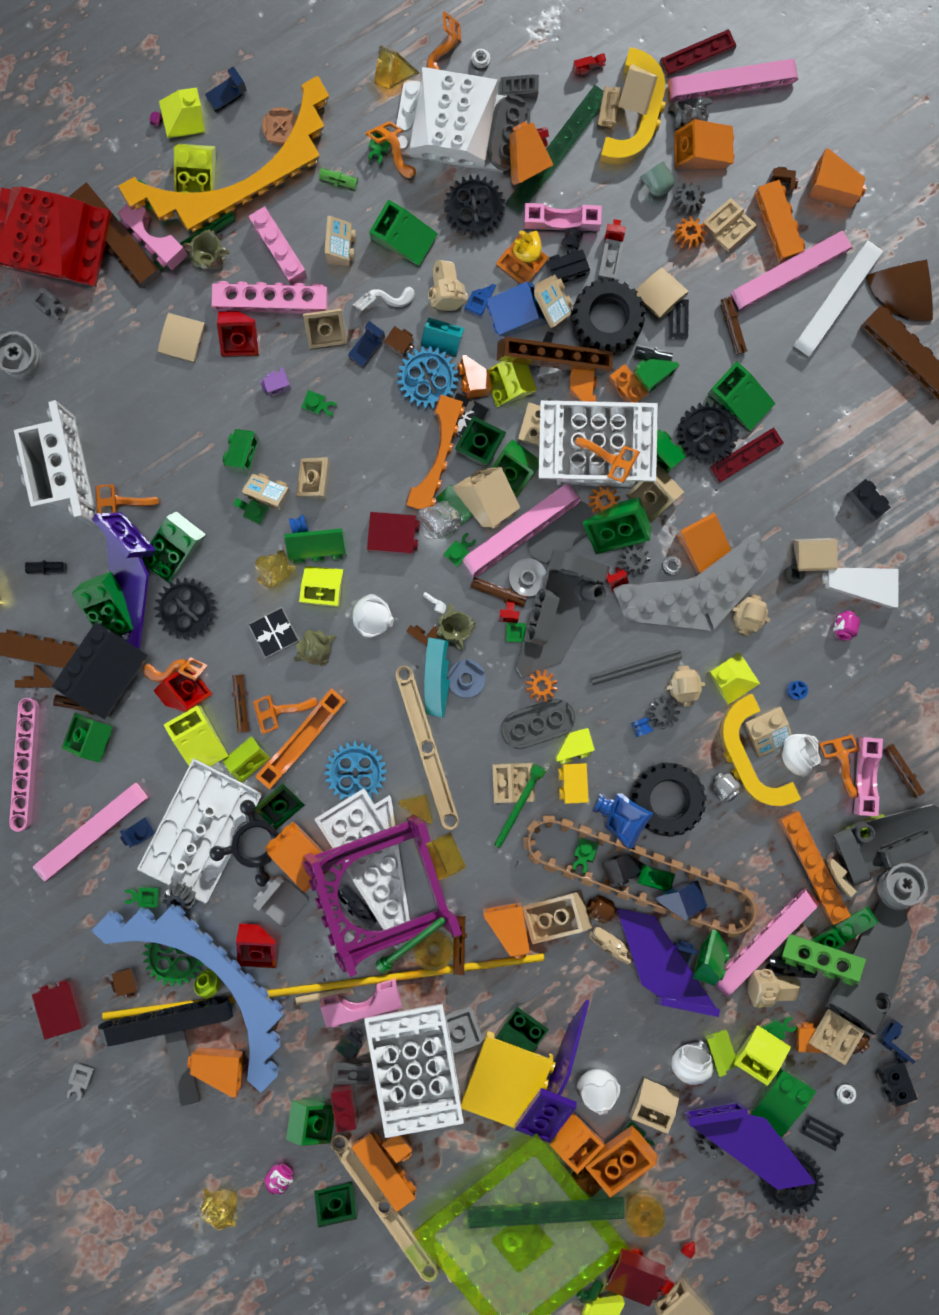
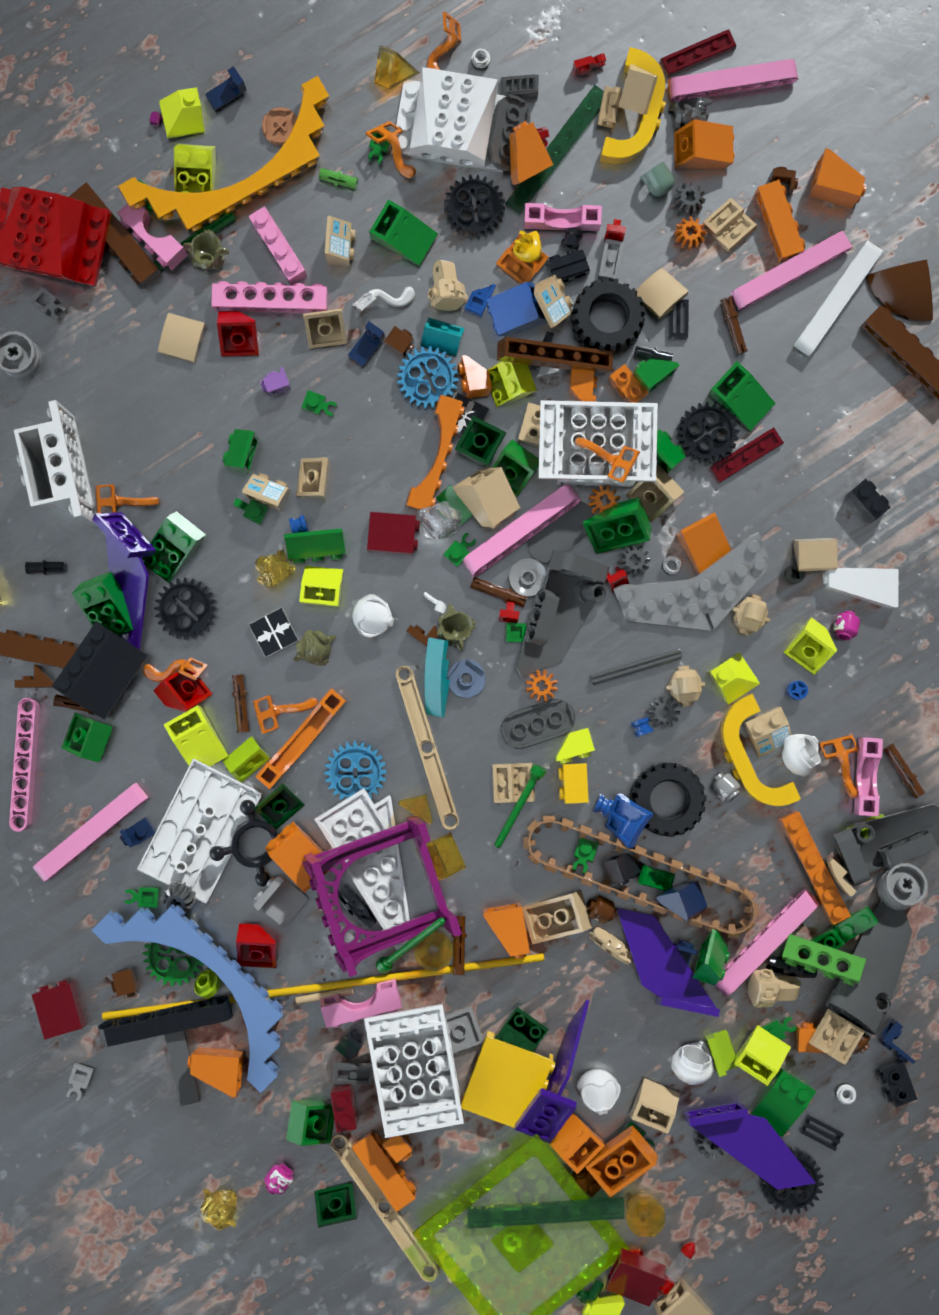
none -> neon yellow slope [784,617,837,675]

